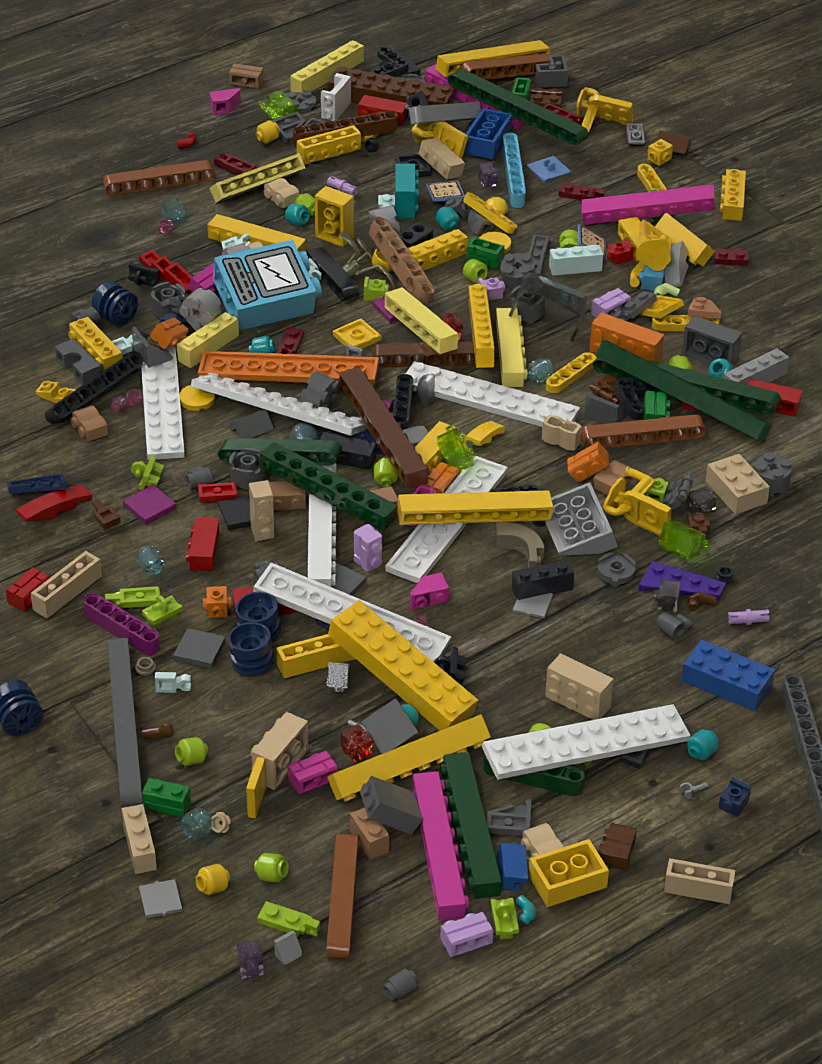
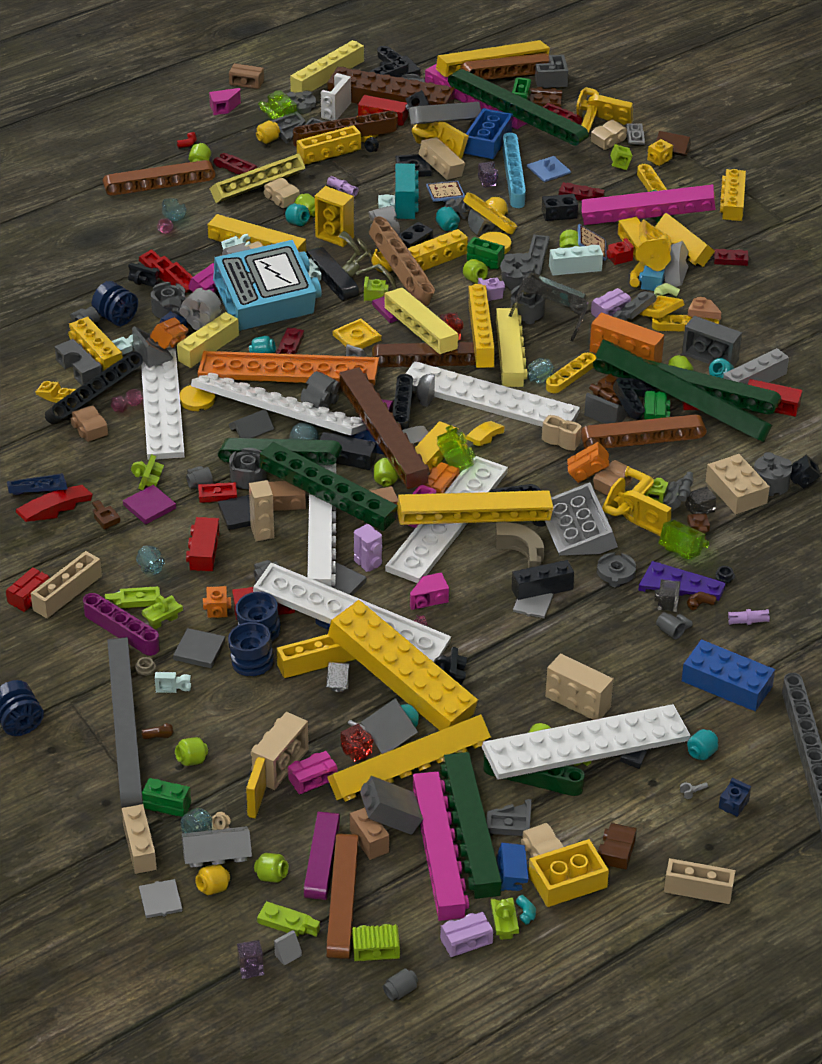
none -> light grey brick [181,826,252,867]
none -> lime head [189,143,211,162]
none -> magenta beam [304,811,340,900]
none -> lime brick [352,924,400,961]
none -> black brick [541,194,578,221]
none -> tan brick [591,120,627,150]
none -> lime brick [610,144,632,170]
none -> black brick [790,454,821,489]

